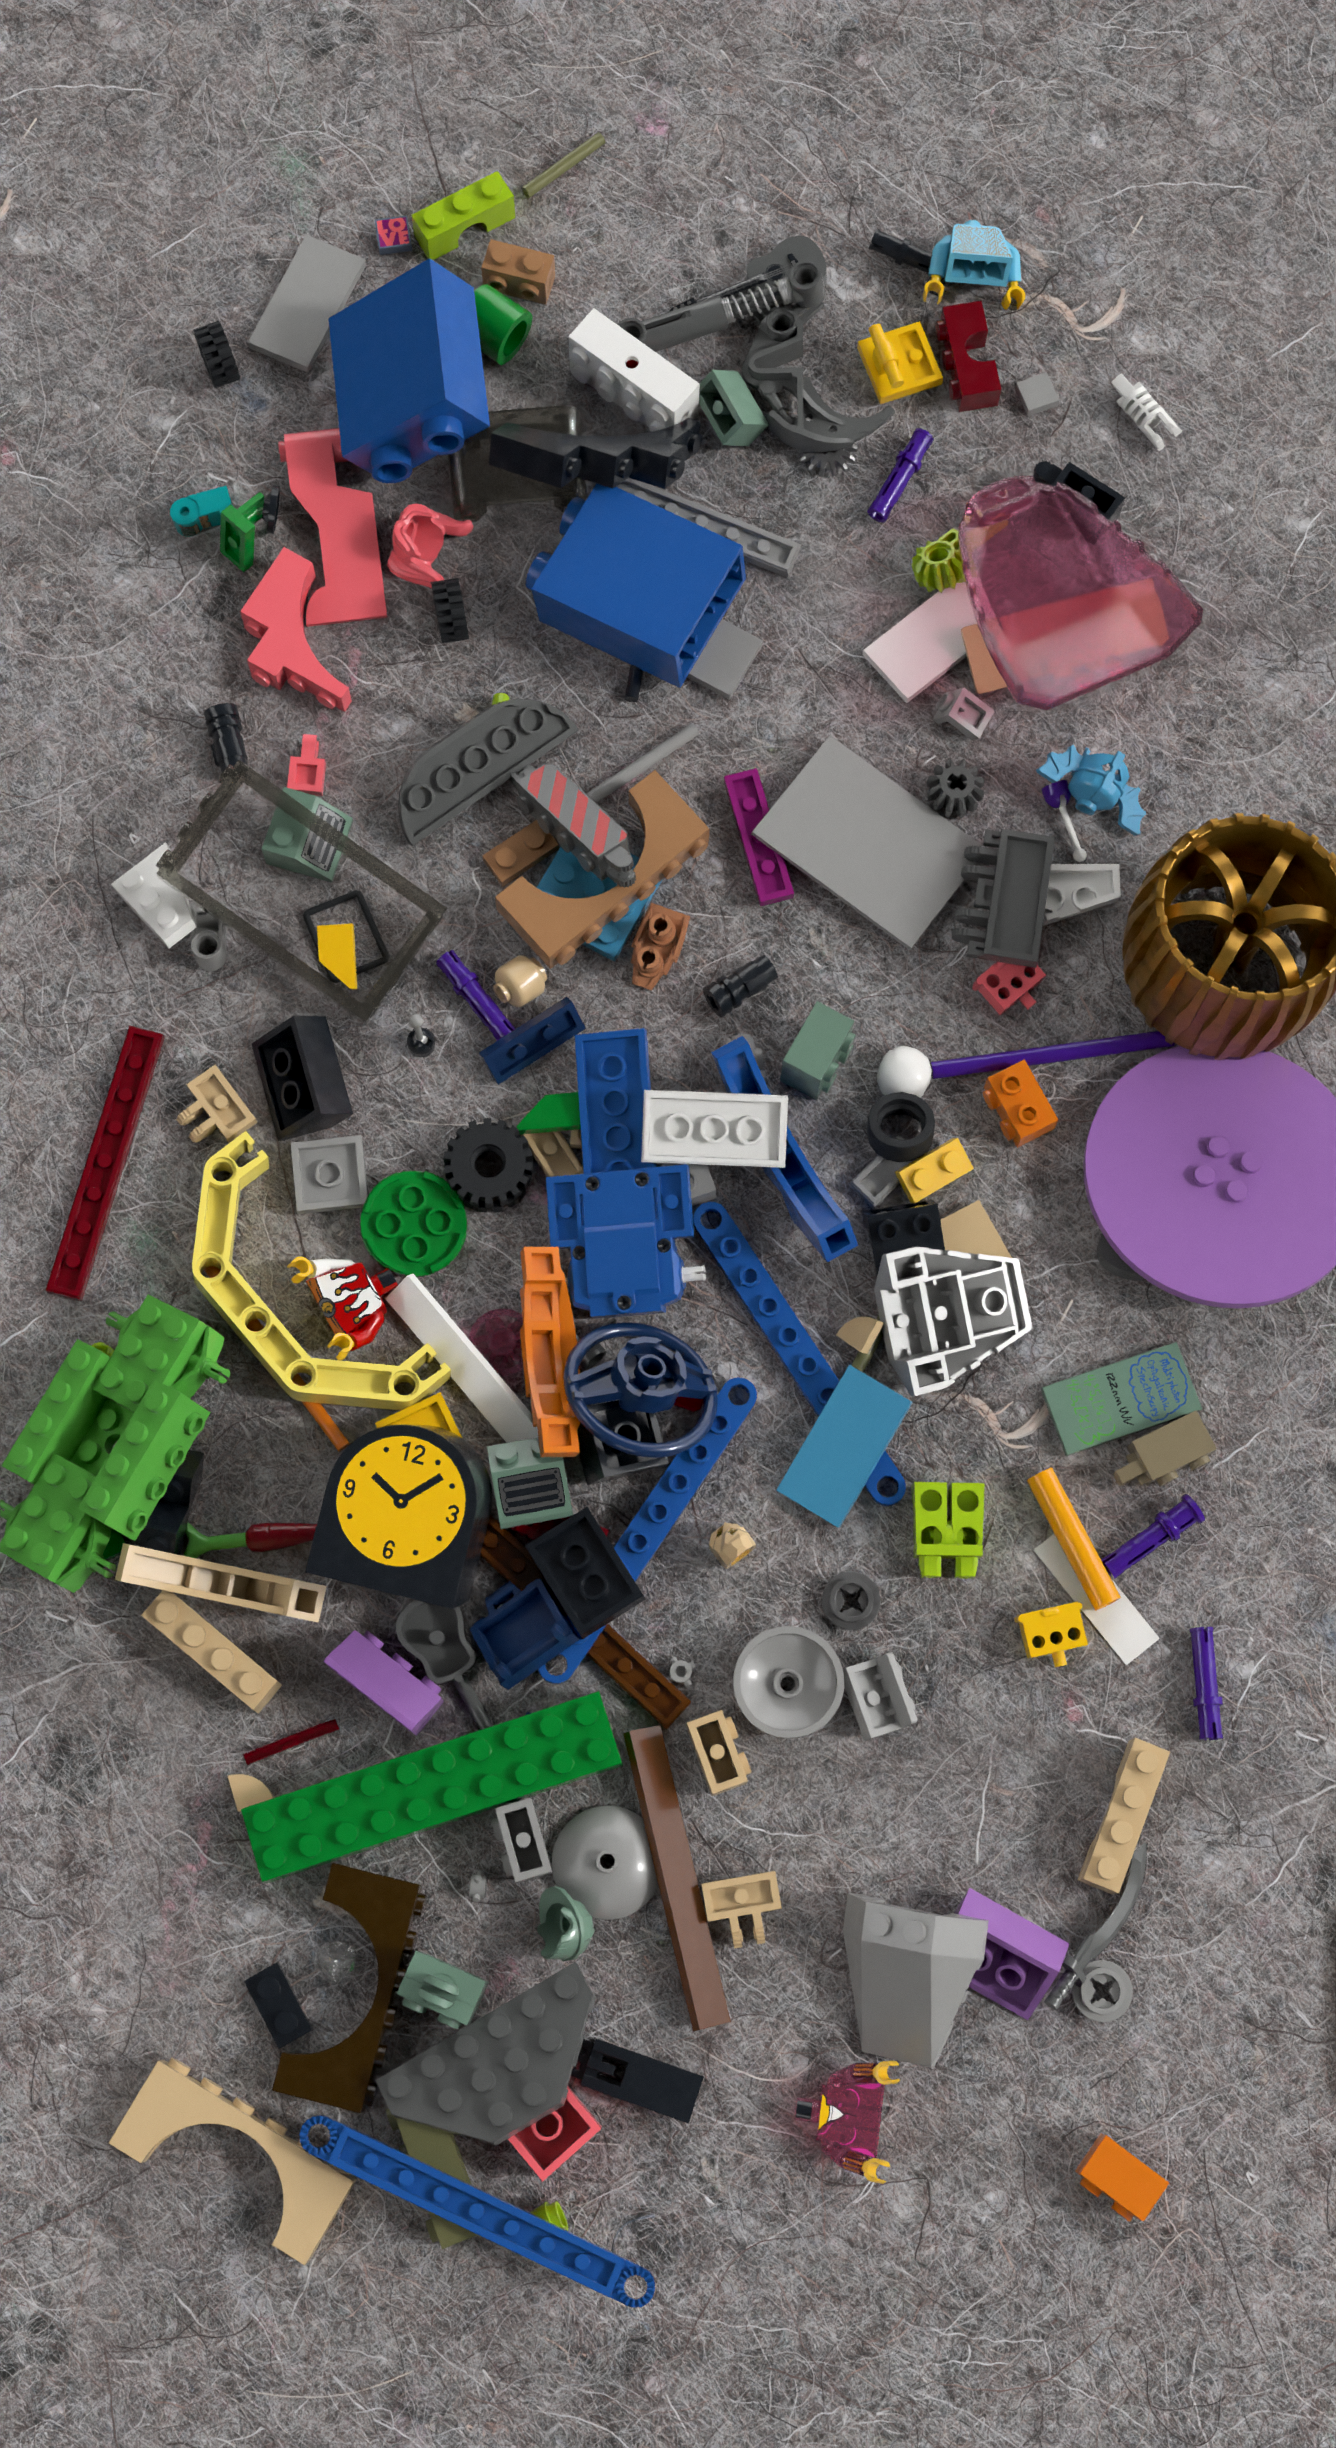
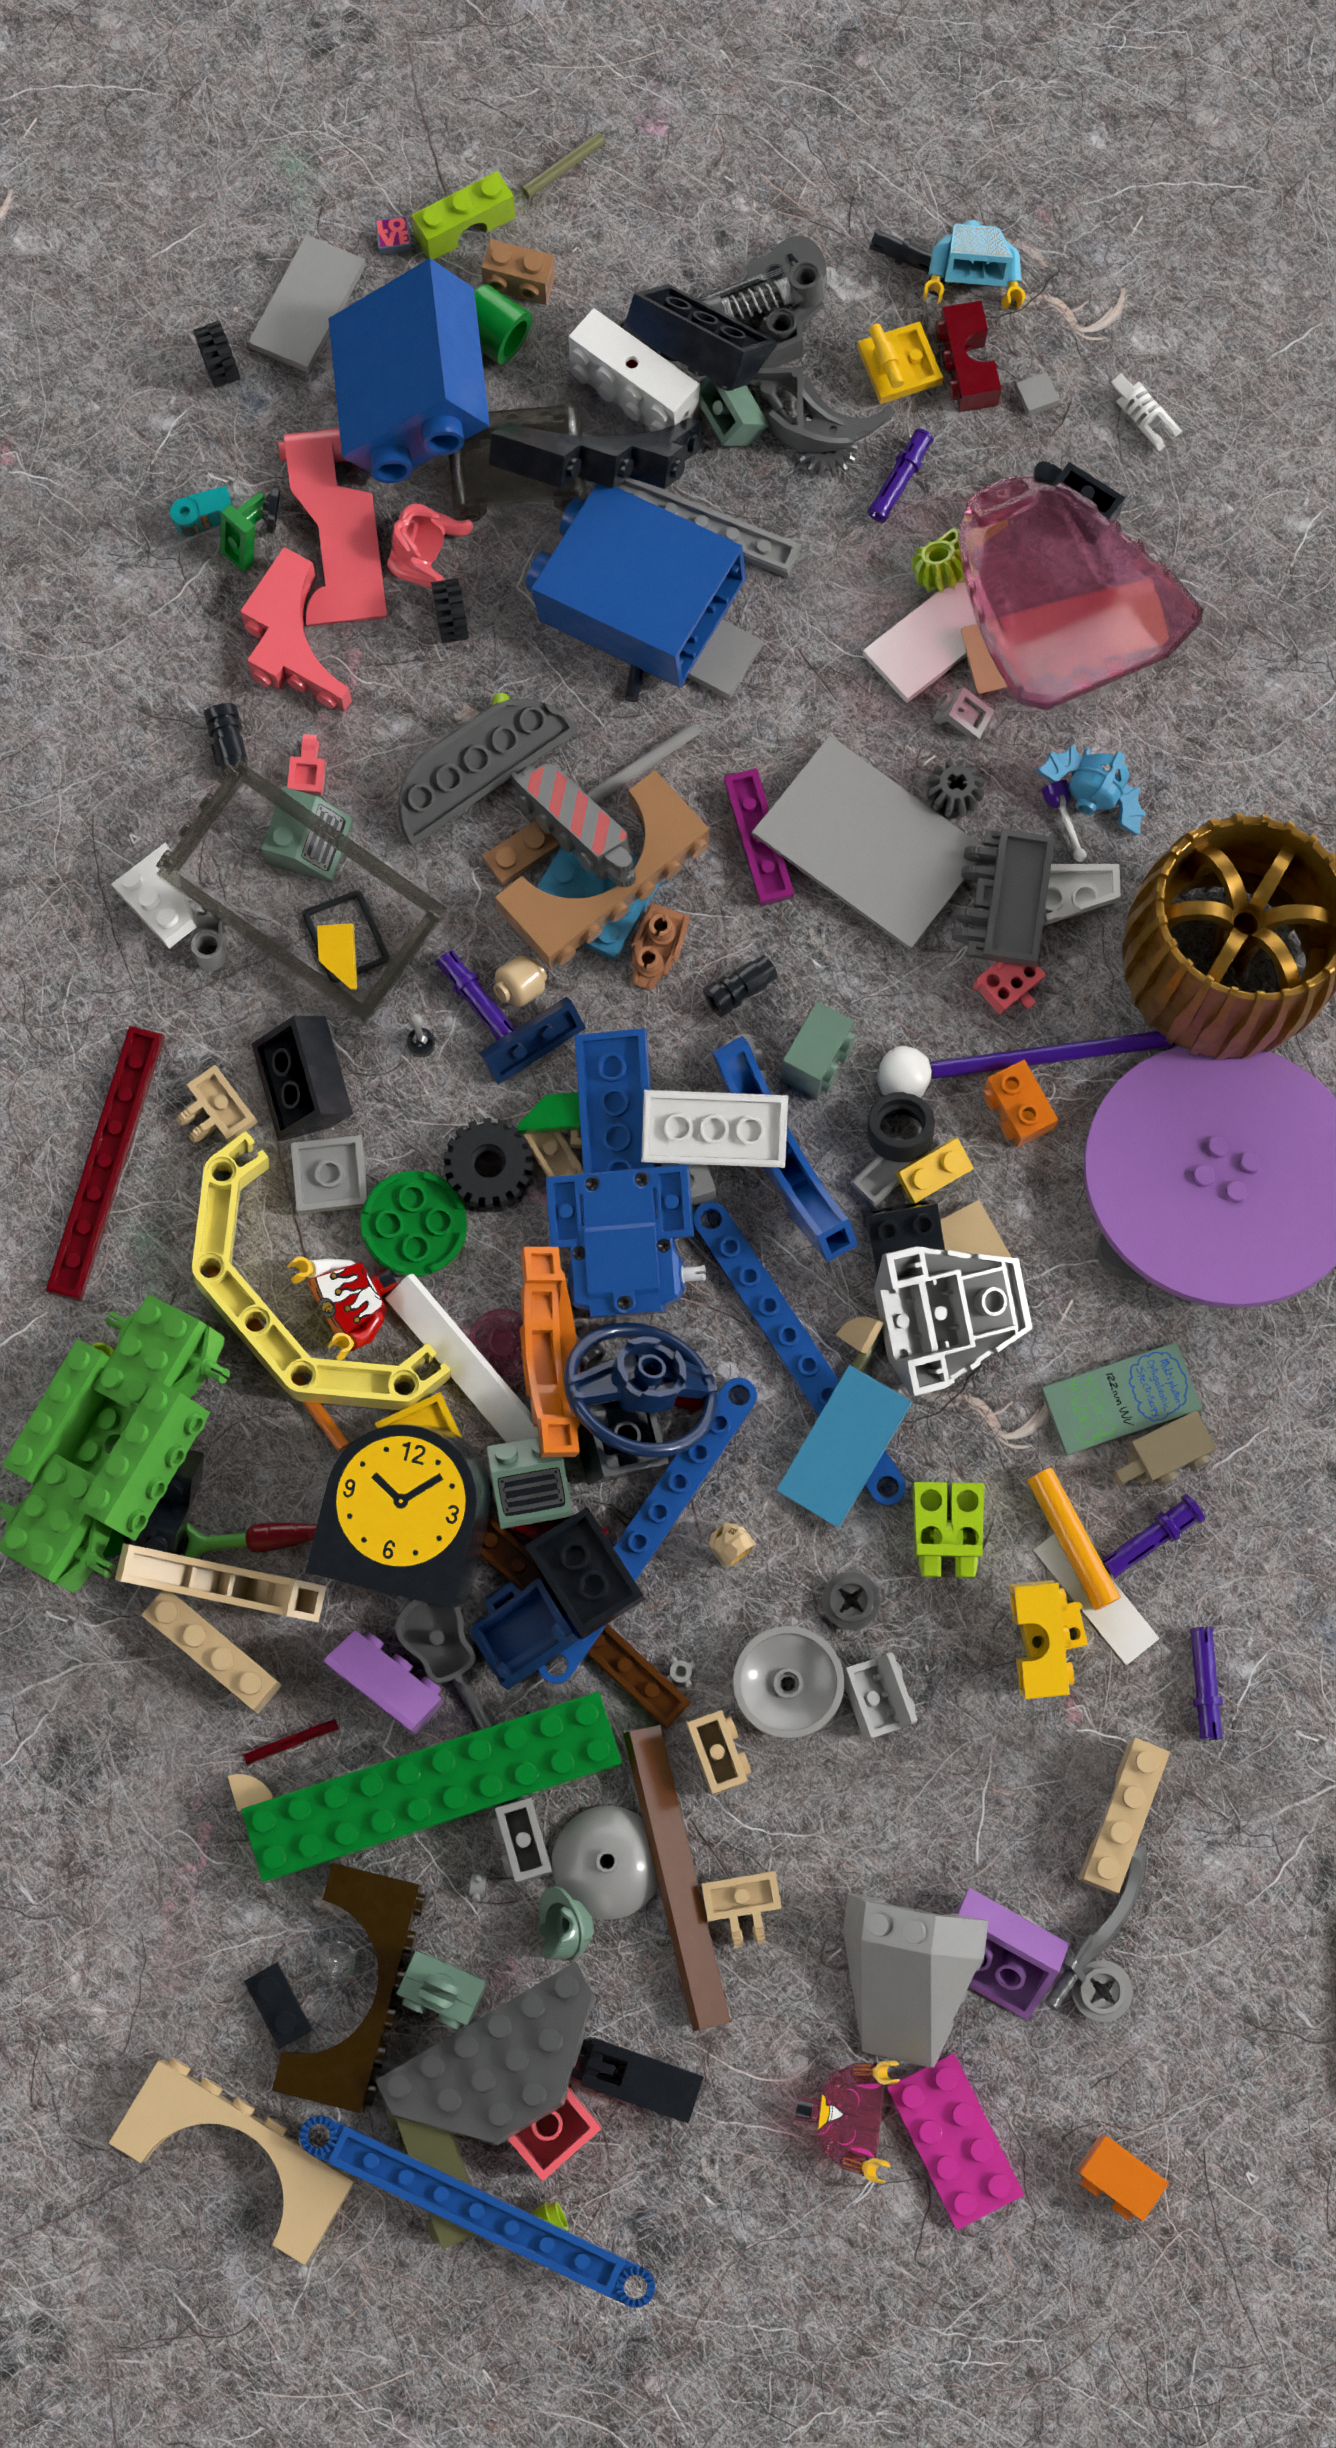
none -> black slope [623,284,777,391]
none -> dark pink plate [886,2053,1024,2230]
none -> yellow arch [1009,1580,1074,1699]

